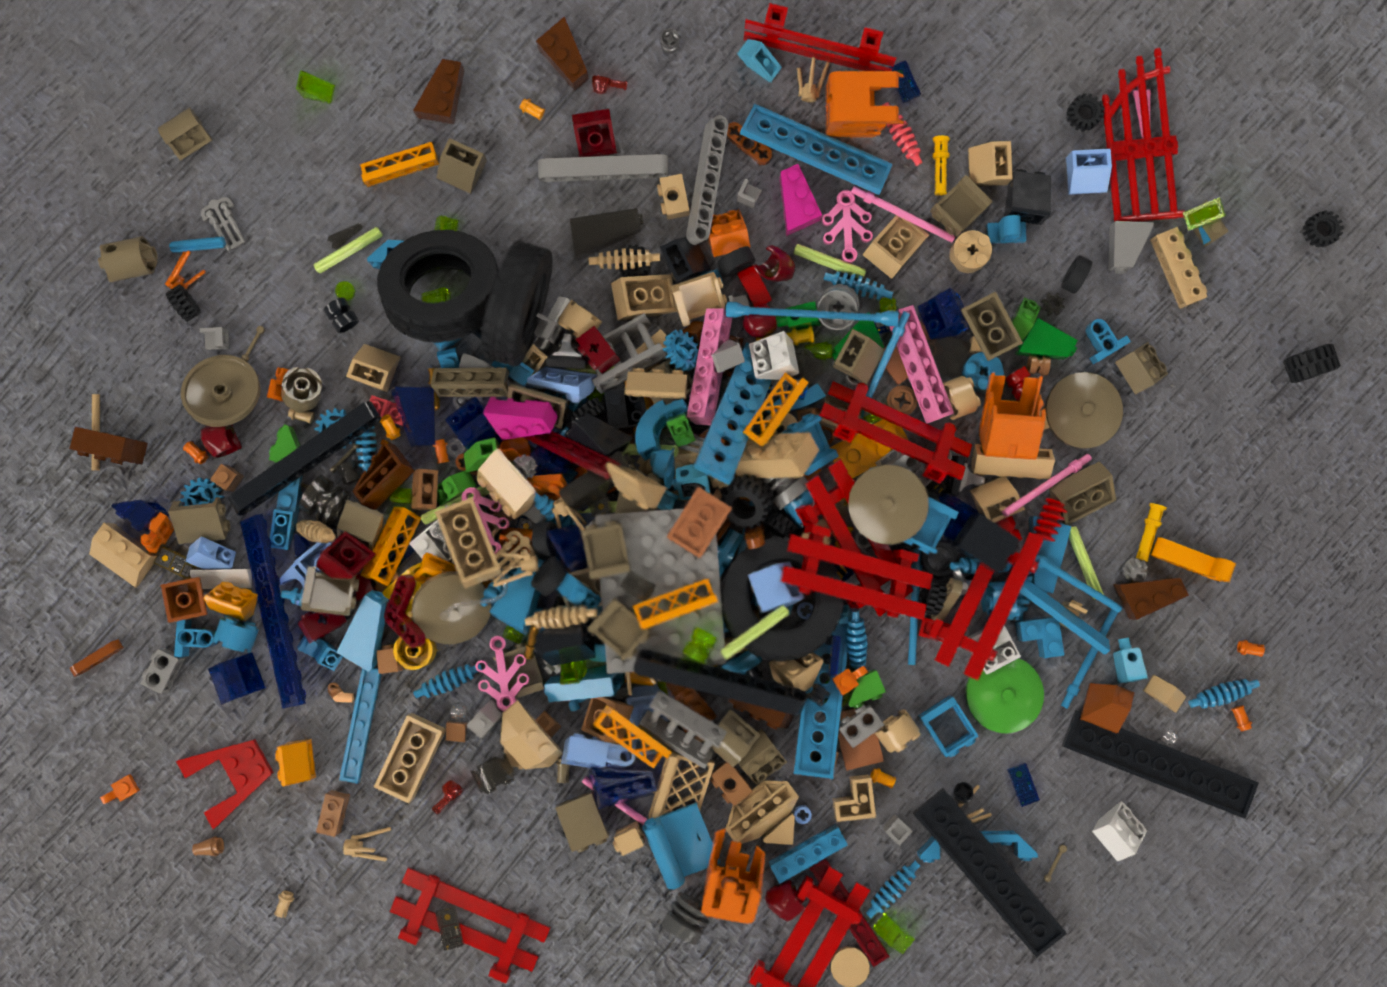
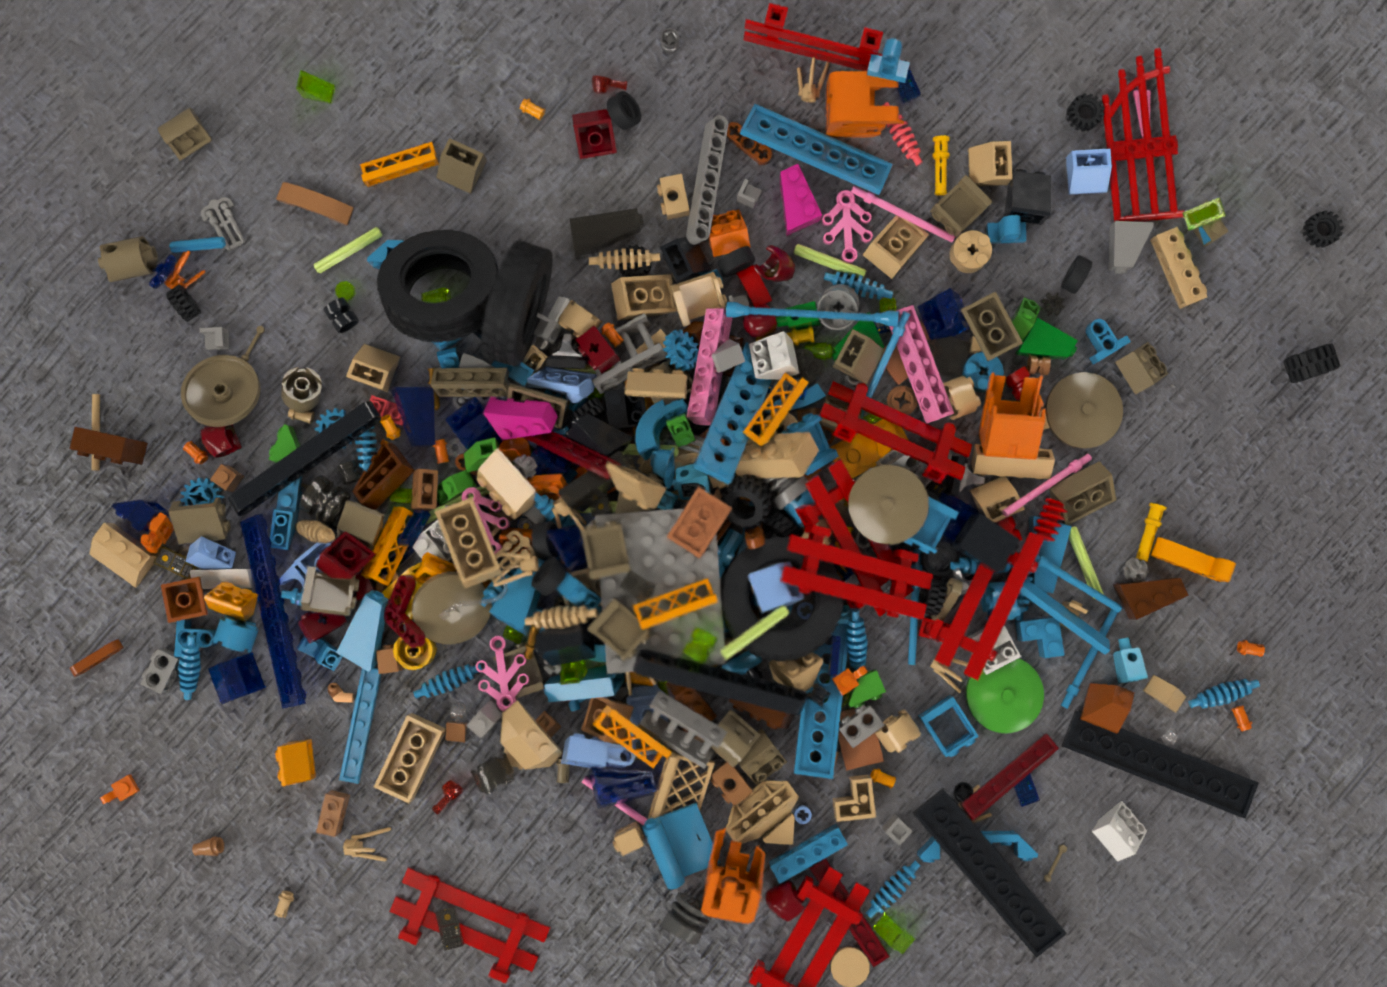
red wing [176,739,274,829] -> none
orange plate [267,367,289,402] -> none
clear blue slope [294,534,311,558] -> none
clear smoke piece [327,223,363,249] -> none
dark tan hinge [330,442,360,473] -> none
reddish brown wedge [413,59,465,124] -> none
clear neon green slope [434,215,459,231] -> none
reddish brown wedge [536,16,589,91] -> none
light grey beam [538,154,669,182] -> none
dark tan panel [555,790,609,853] -> none
medium azure slope [737,39,782,82] -> none
none -> clear blue dish [149,254,176,289]
none -> dark azure piece [178,634,201,700]
none -> medium nougat slope [276,182,354,226]
none -> clear blue tile [397,510,431,547]
none -> orange pin [600,322,624,348]
none -> black tyre [607,91,642,130]
none -> dark azure tile [867,39,910,83]
none -> tan plant [930,658,968,693]
none -> dark red tile [960,733,1059,821]

